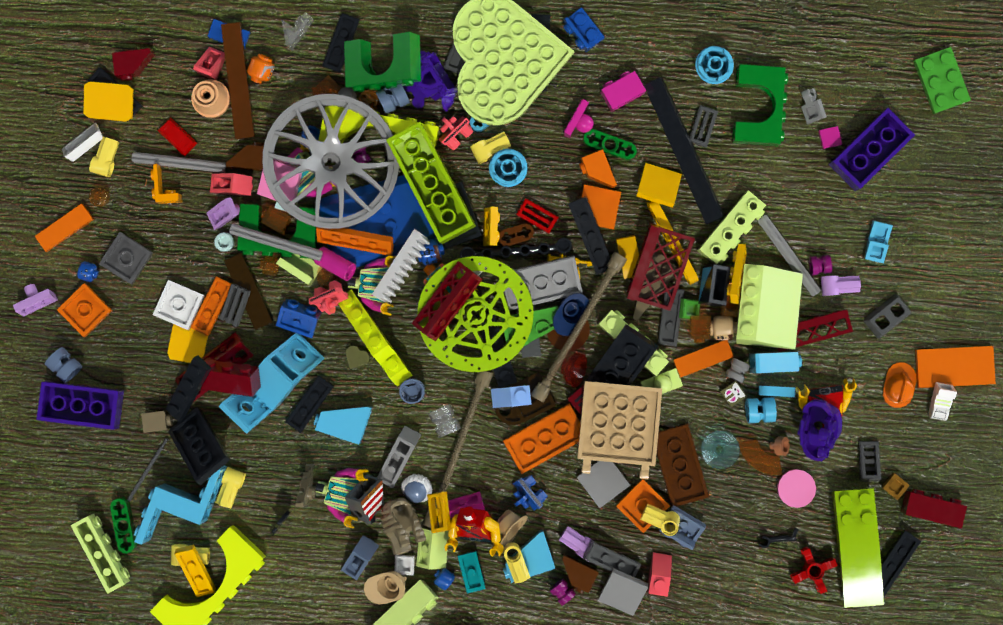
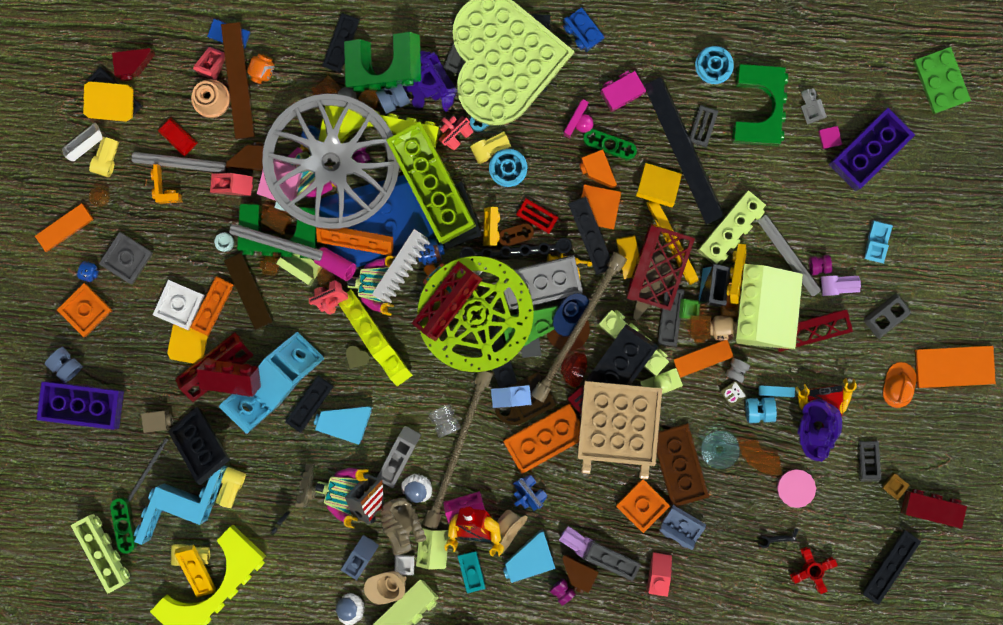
lavender tile [13,284,58,317] -> none
black plate [166,355,212,422] -> none
lavender tile [207,197,240,230] -> none
dark grey tile [220,284,251,327] -> none
blue bracket [276,299,322,338] -> none
clear slope [281,12,314,51] -> none
sand blue wheel [399,379,426,404] -> none
yellow tile [427,492,451,533] -> none
blue piece [434,568,455,590] -> none
light yellow piece [504,542,531,583] -> none
light grey tile [576,461,630,508] -> none
light grey tile [598,568,649,616] -> none
light yellow piece [640,503,680,536] -> none
medium azure slope [749,352,802,373] -> none
nougat tile [770,436,790,456] -> none
lime slope [832,488,884,608] -> none
white leg [929,382,957,421] -> none
none -> hair [336,593,365,625]

